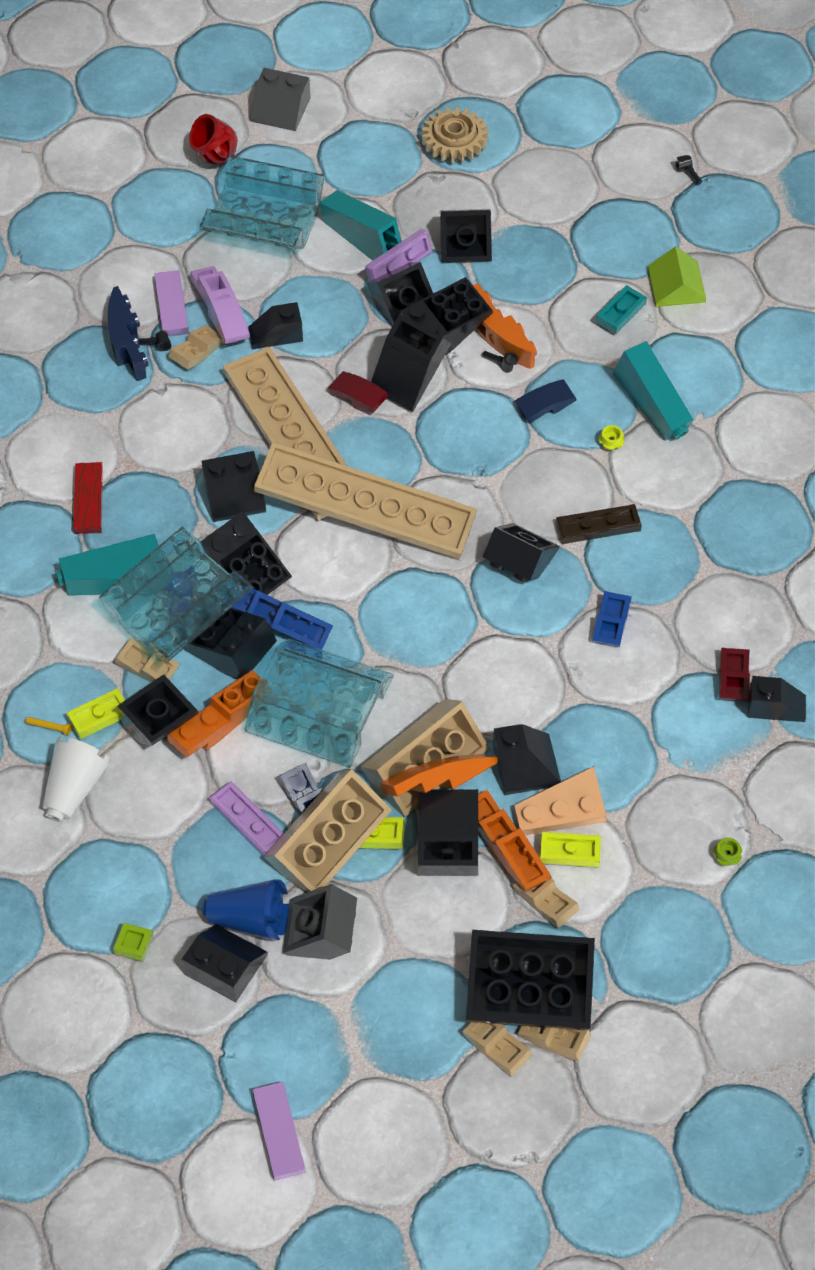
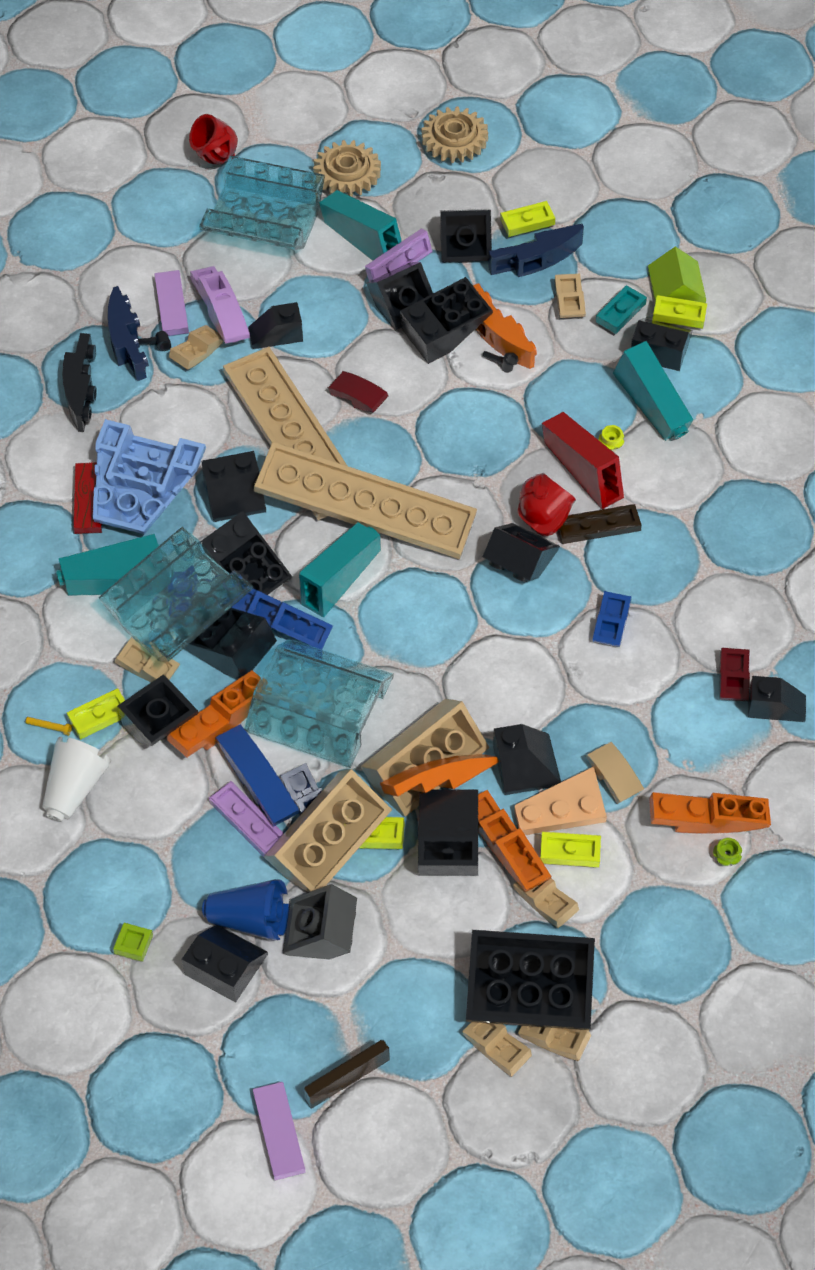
dark grey slope [250,68,310,131] -> none
black slope [371,314,451,412] -> none
dark blue slope [515,379,577,423] -> none
black hand [675,155,702,185] -> none
none -> black slope [62,333,97,432]
none -> light blue wedge [93,419,206,534]
none -> blue slope [215,724,299,827]
none -> teal slope [299,522,381,618]
none -> dark brown tile [304,1040,390,1109]
none -> tan gear [313,140,381,197]
none -> dark blue slope [488,224,584,277]
none -> neon yellow plate [500,201,556,237]
none -> red helmet [518,473,576,536]
none -> red slope [542,412,624,509]
none -> tan slope [554,273,586,318]
none -> tan slope [586,742,644,804]
none -> black slope [631,318,693,371]
none -> orange slope [649,792,771,833]
none -> neon yellow plate [652,295,707,329]

